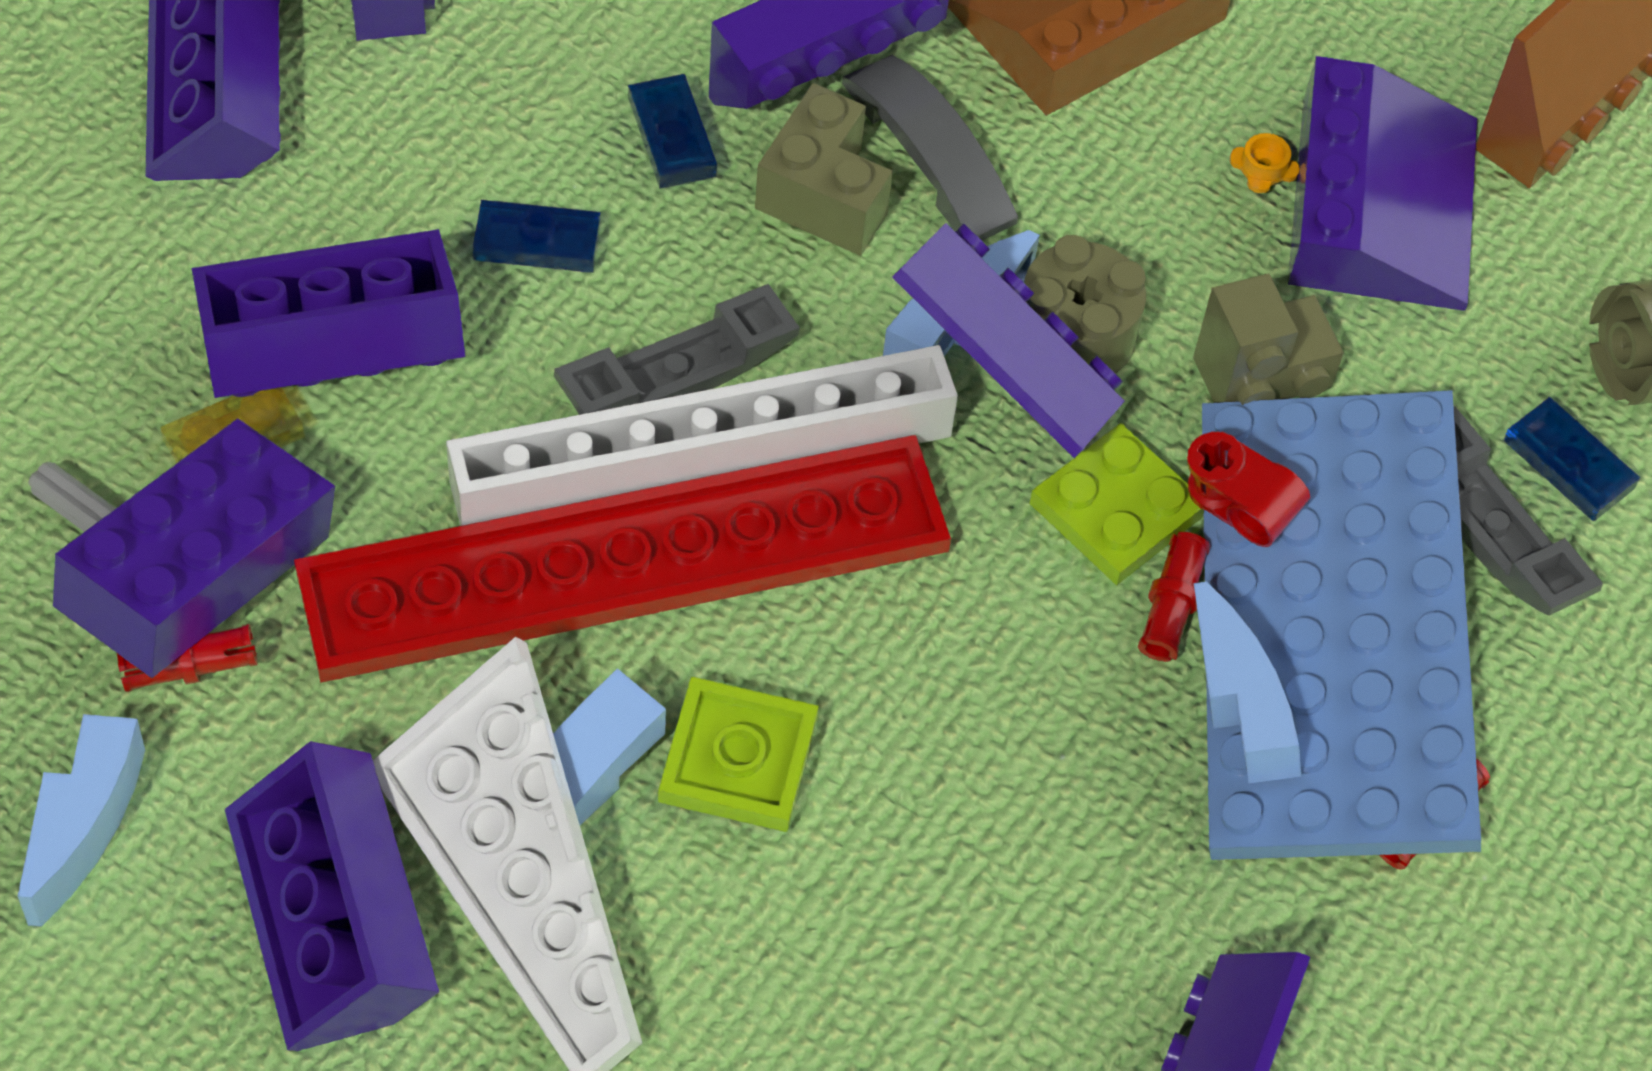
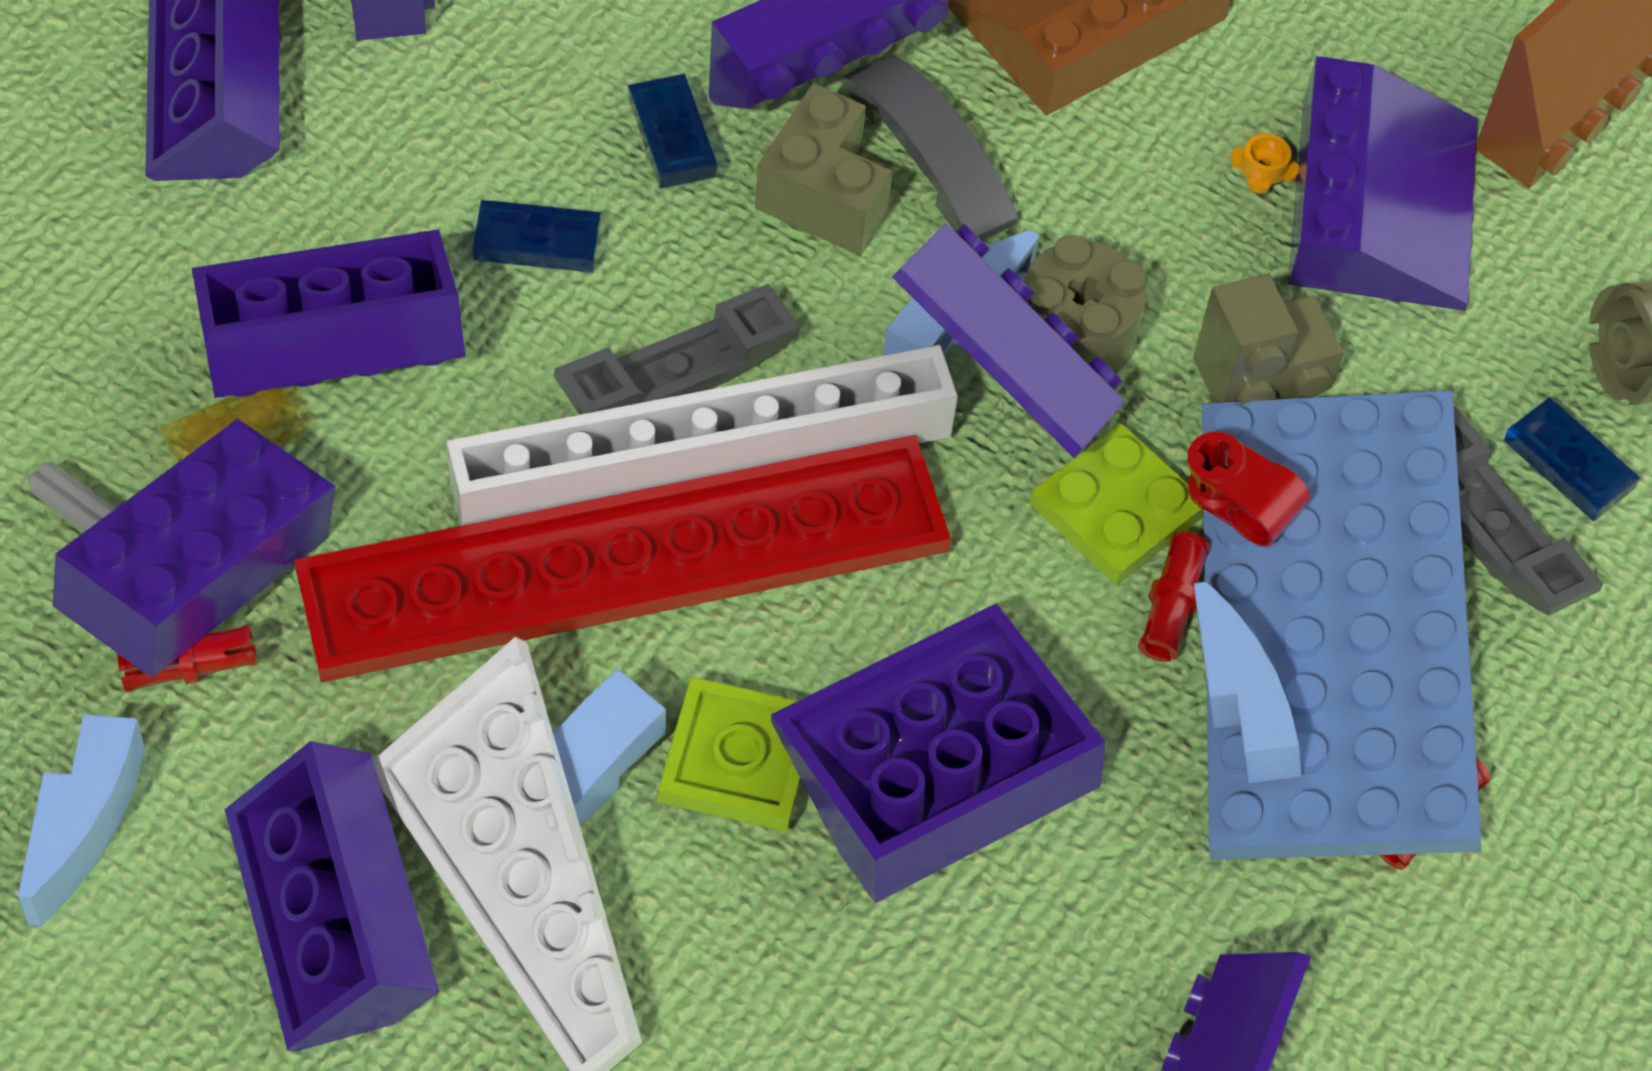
none -> dark purple slope [771,603,1105,904]

